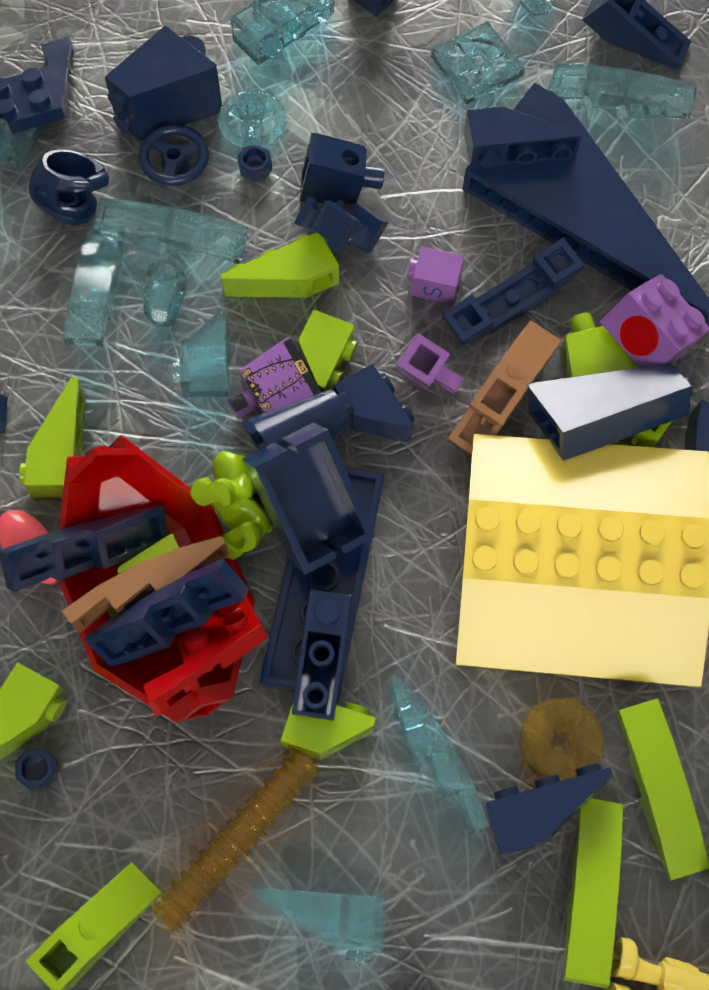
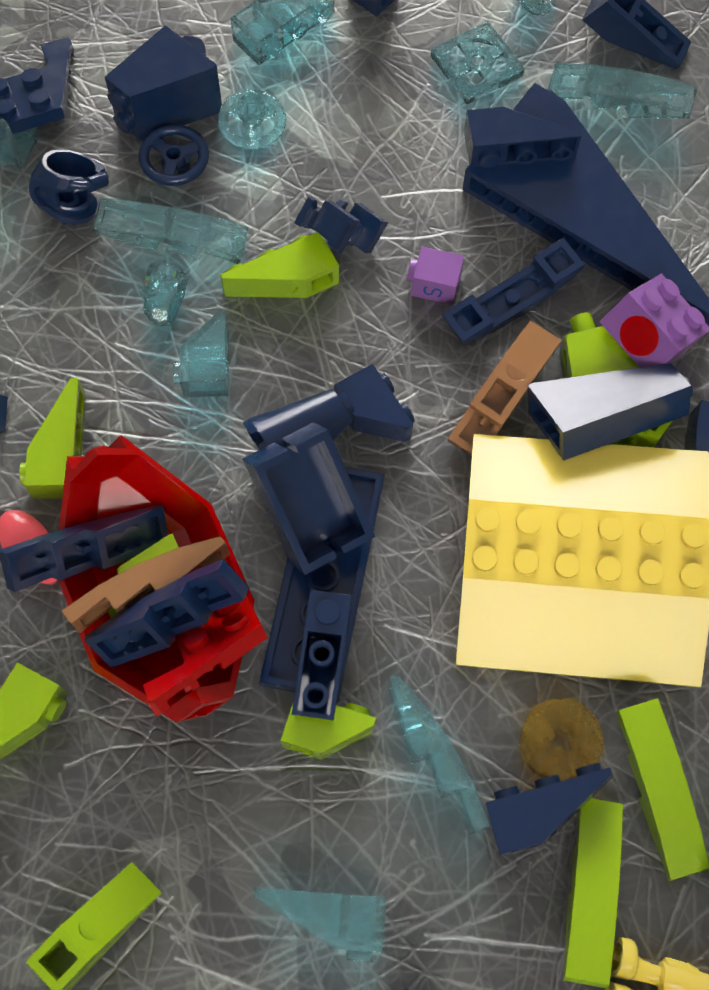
dark blue tile [15,748,58,791] -> none
clear light blue slope [63,227,126,347] -> none
clear yellow piece [151,748,320,932] -> none
lime animal [190,451,273,560] -> none
medium lavender torso [227,337,322,419] -> none
dark blue tile [237,144,272,182] -> none
lime slope [298,309,358,392] -> none
dark blue torso [300,132,385,204] -> none
medium lavender brick [392,333,464,393] -> none

